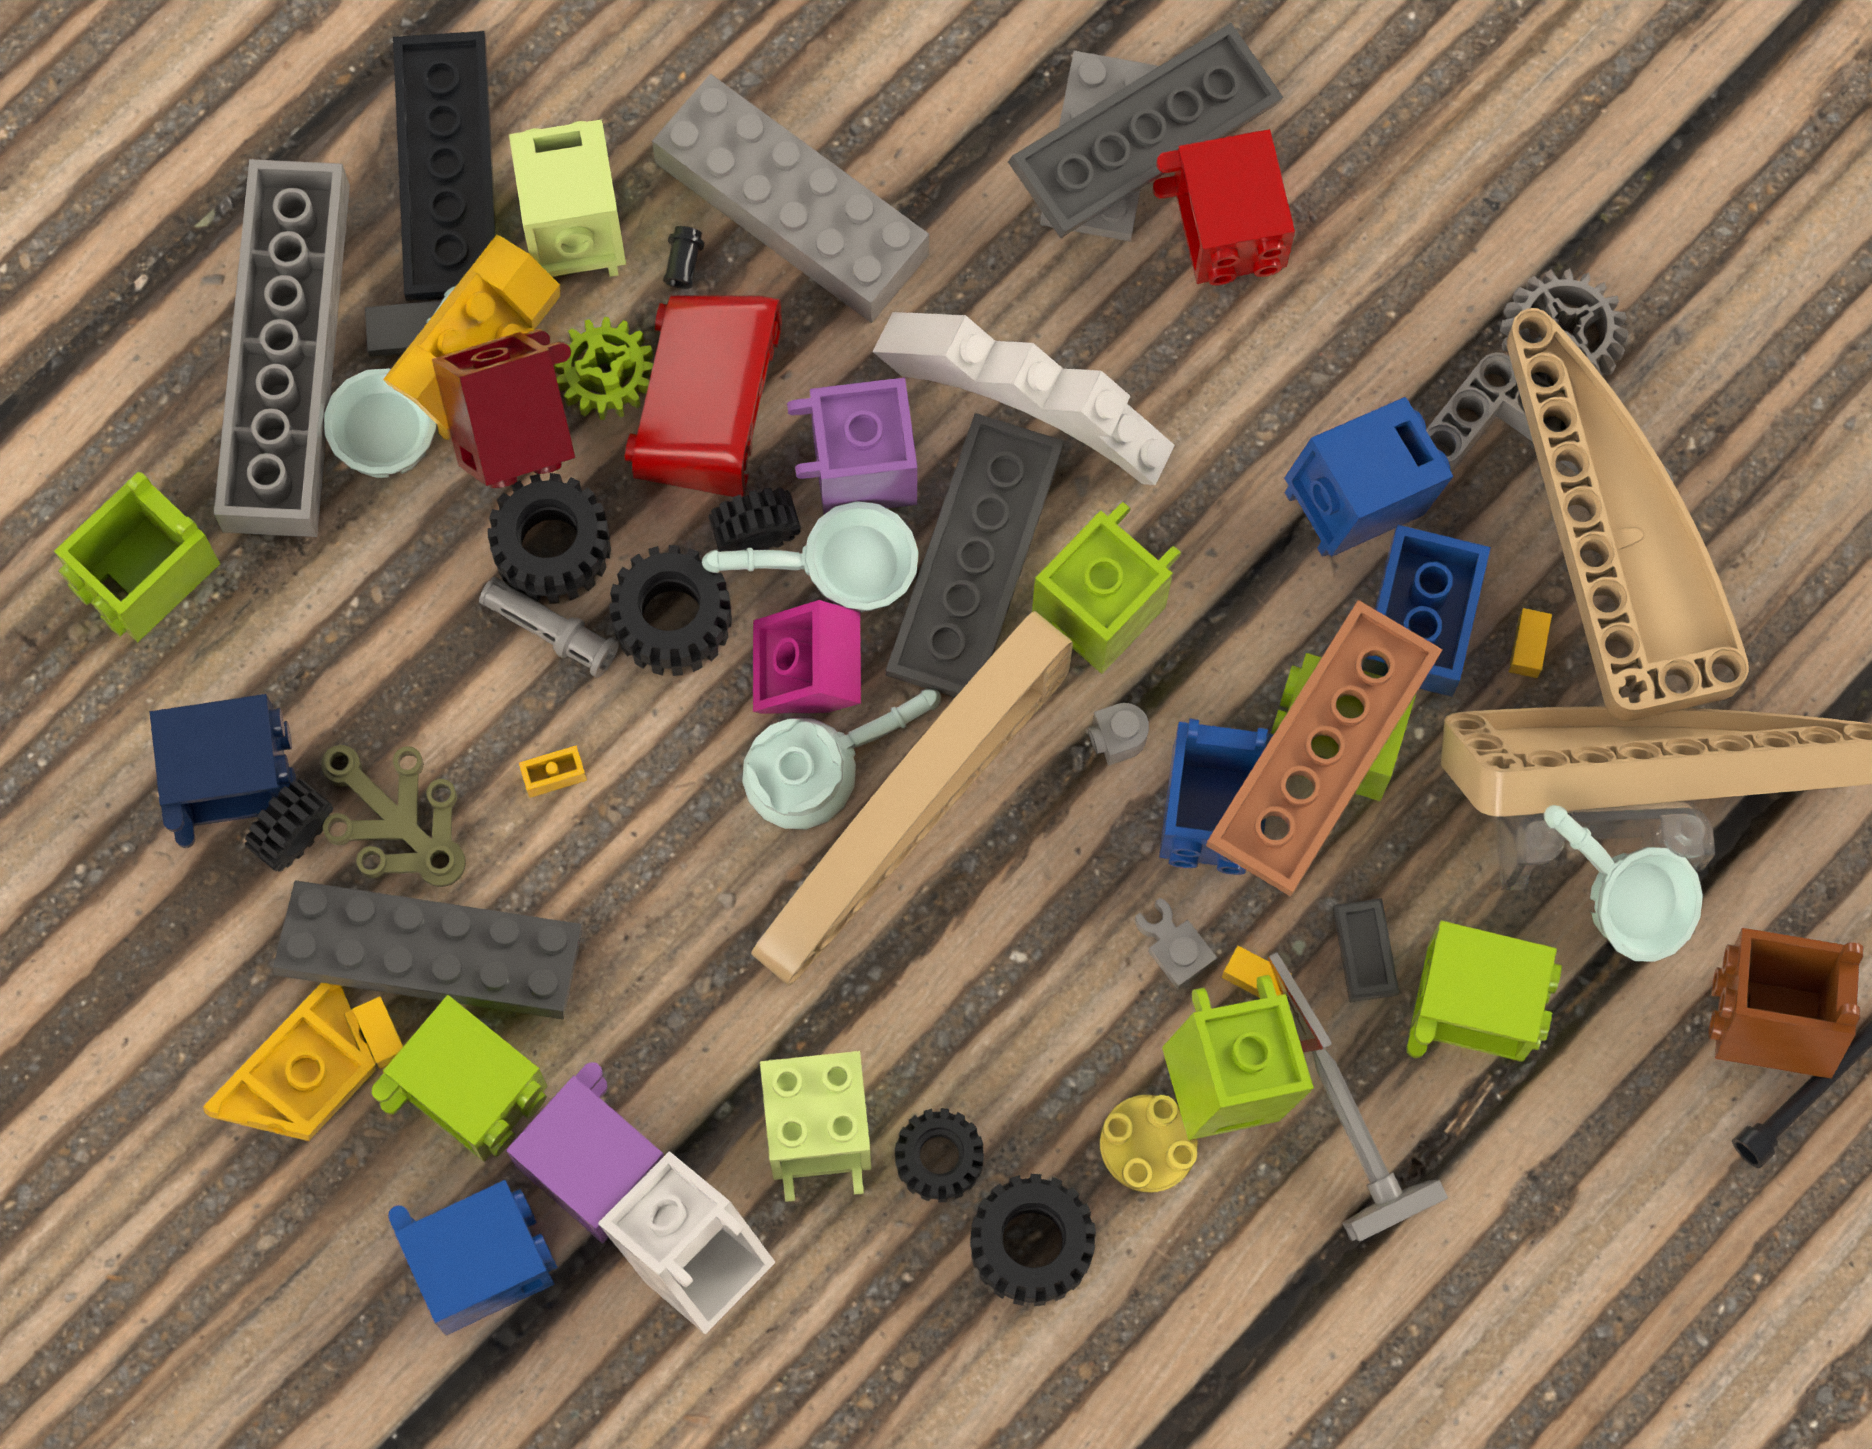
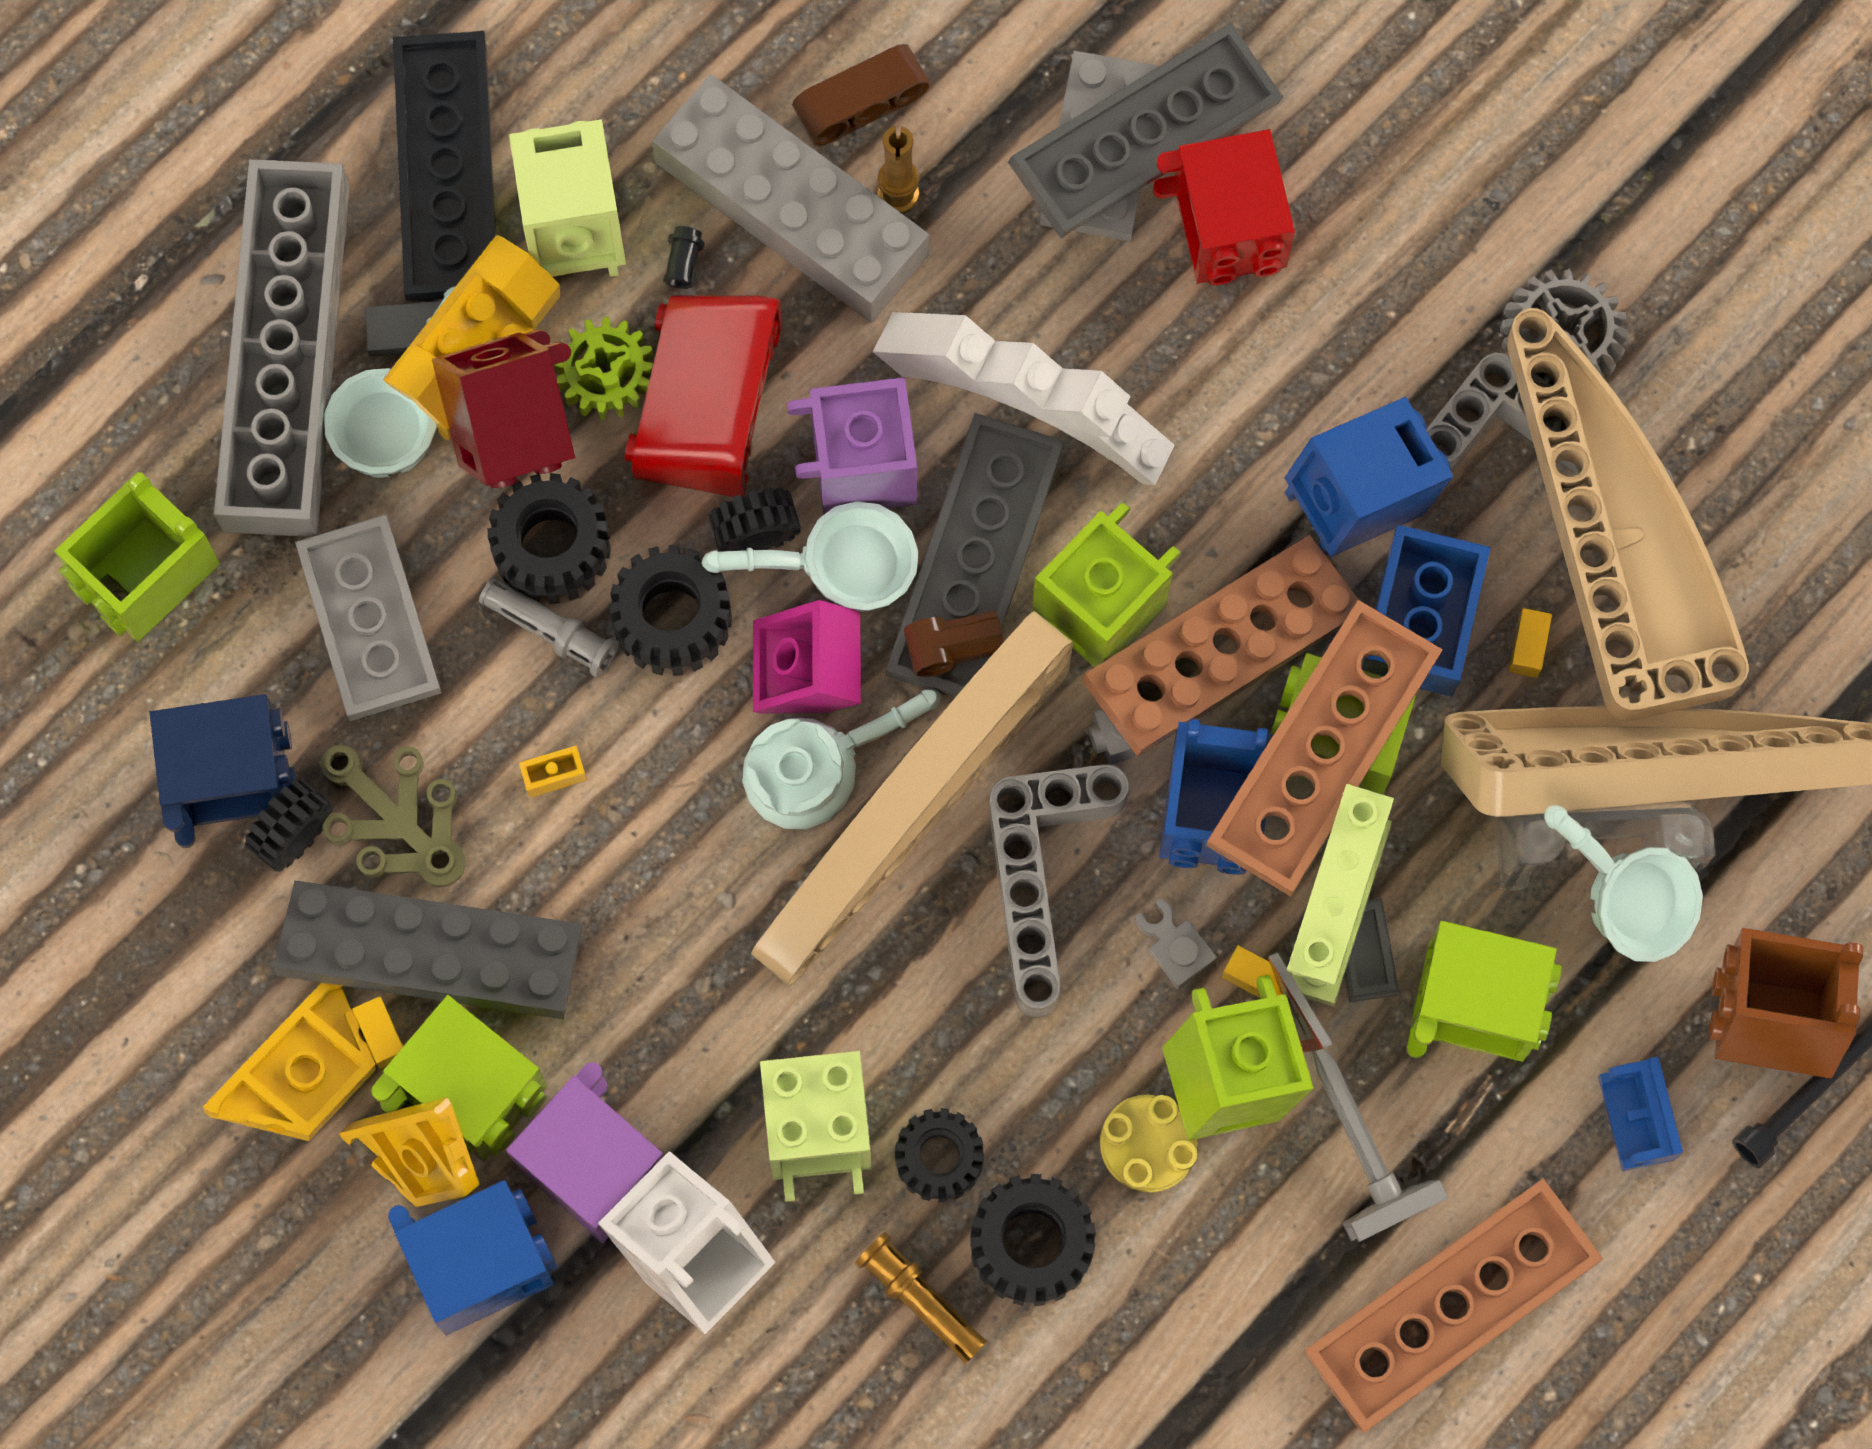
none -> light grey plate [295,514,442,721]
none -> yellow wing [339,1097,479,1207]
none -> reddish brown beam [792,44,931,146]
none -> pearl gold pin [854,1232,988,1365]
none -> pearl gold pin [877,126,919,214]
none -> reddish brown piece [903,610,1004,677]
none -> light grey beam [989,764,1129,1018]
none -> nougat plate [1081,535,1359,757]
none -> yellowish green fence [1287,784,1394,1007]
none -> nougat plate [1303,1178,1603,1434]
none -> blue hinge [1598,1057,1683,1171]

